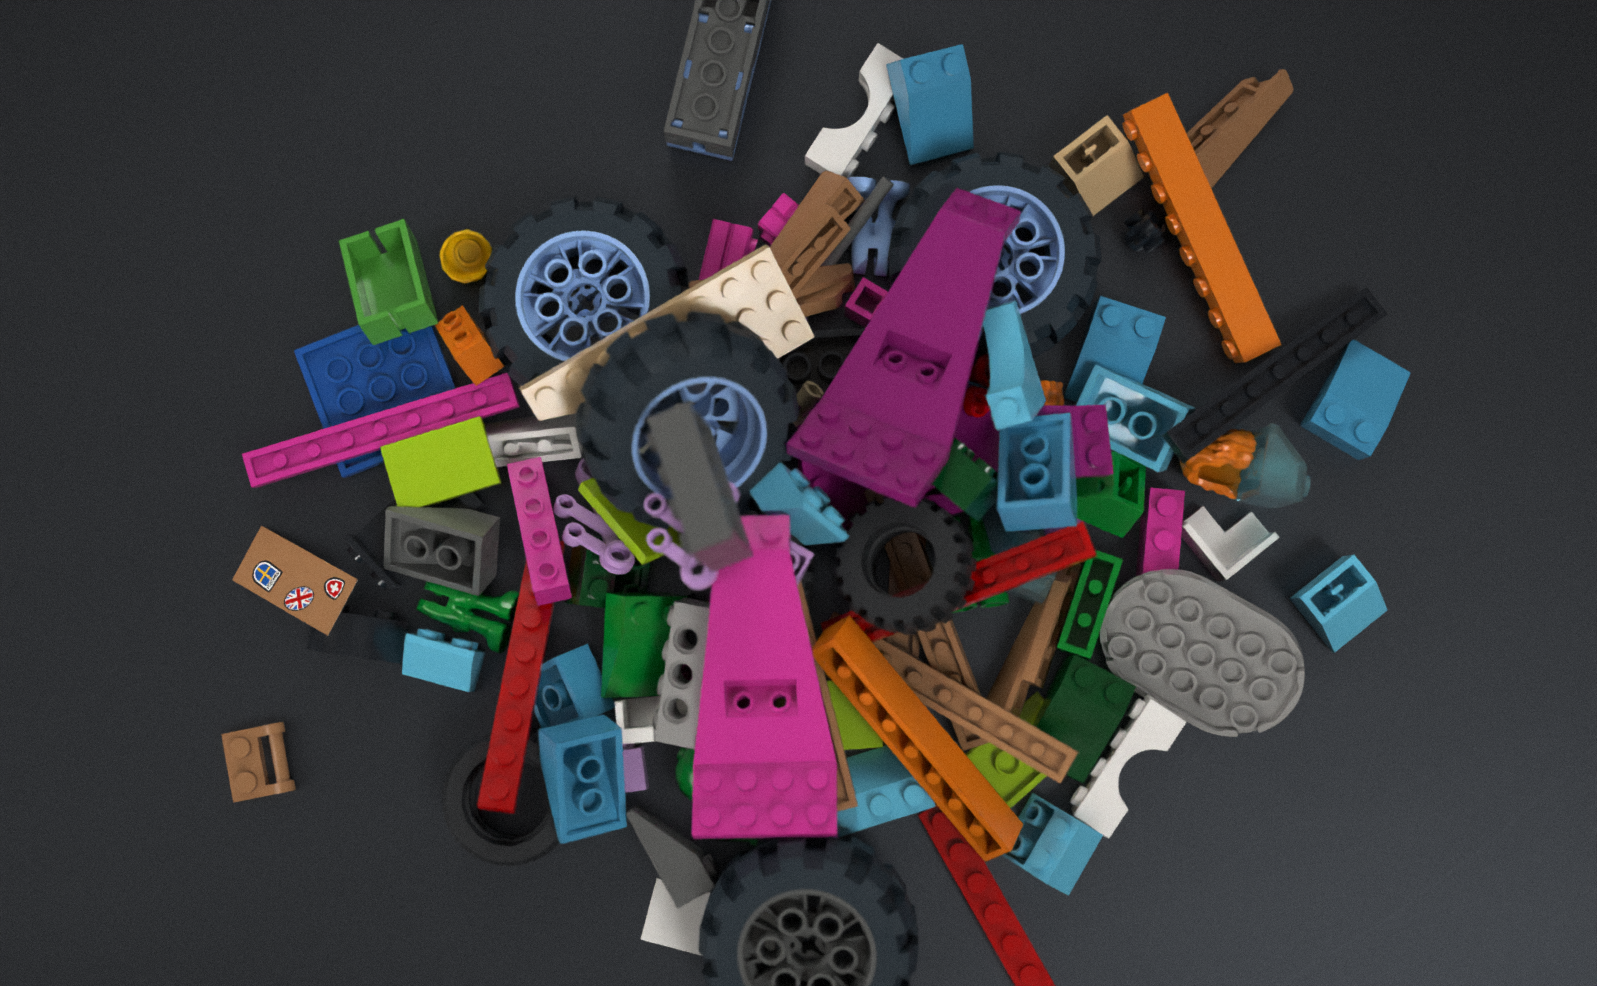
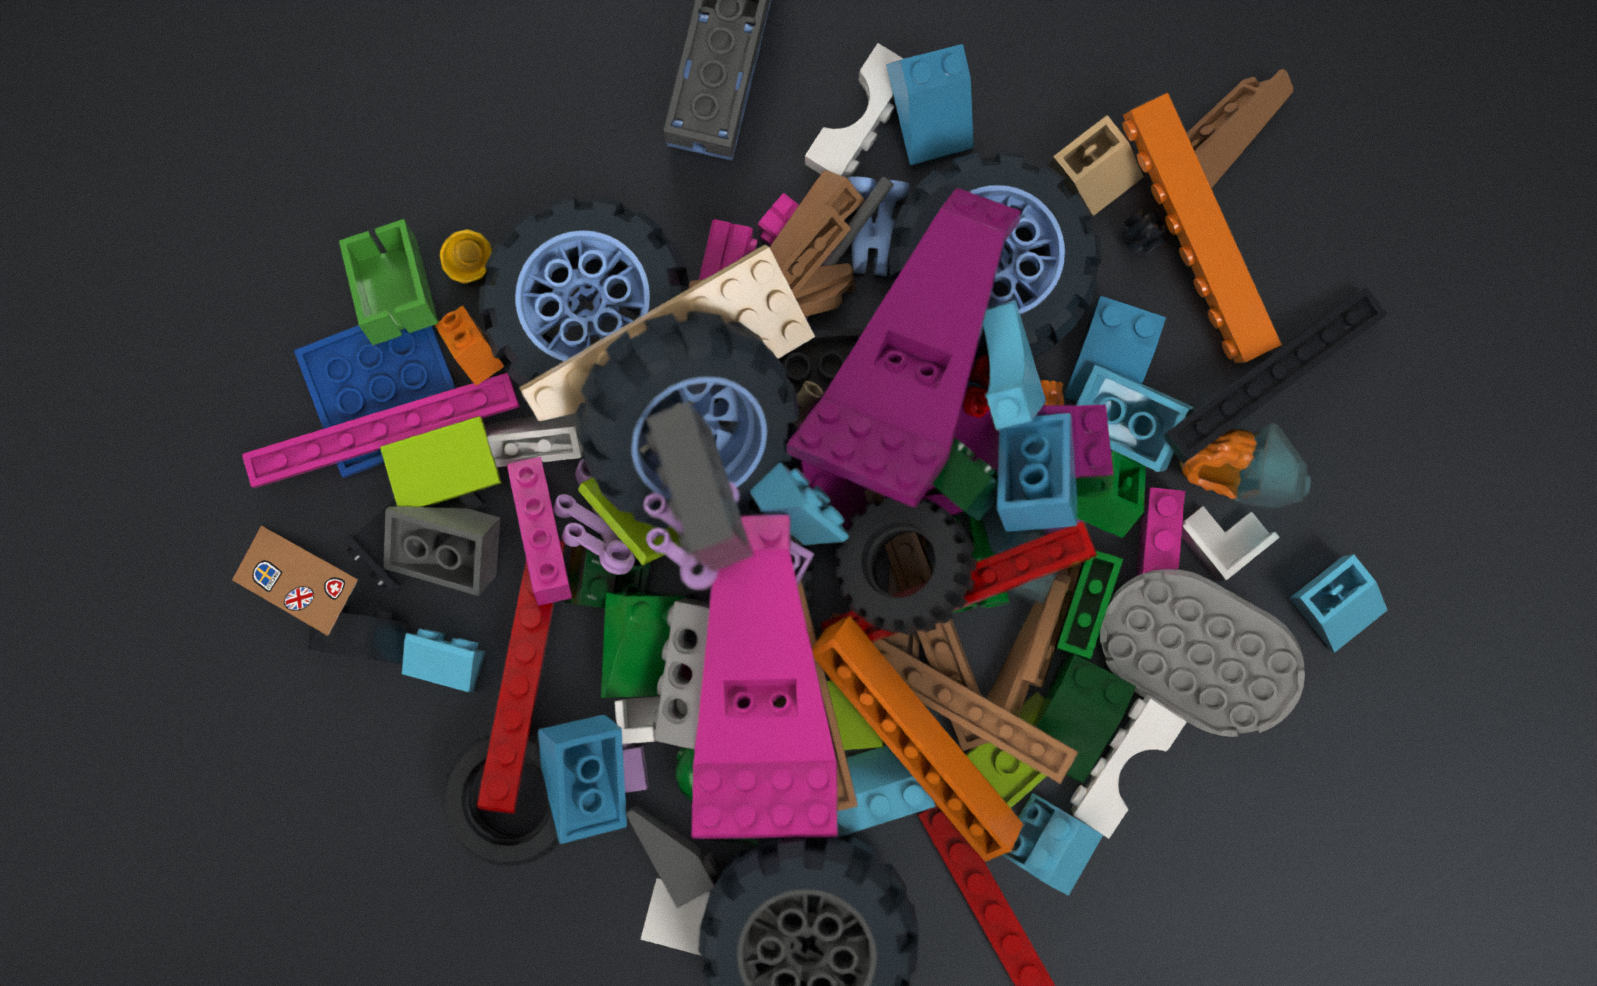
medium nougat plate [221,722,296,803] -> none
green piece [416,581,519,654] -> none
dark azure slope [534,644,615,728] -> none
dark pink brick [845,277,888,328] -> none
dark azure slope [1300,339,1411,460] -> none

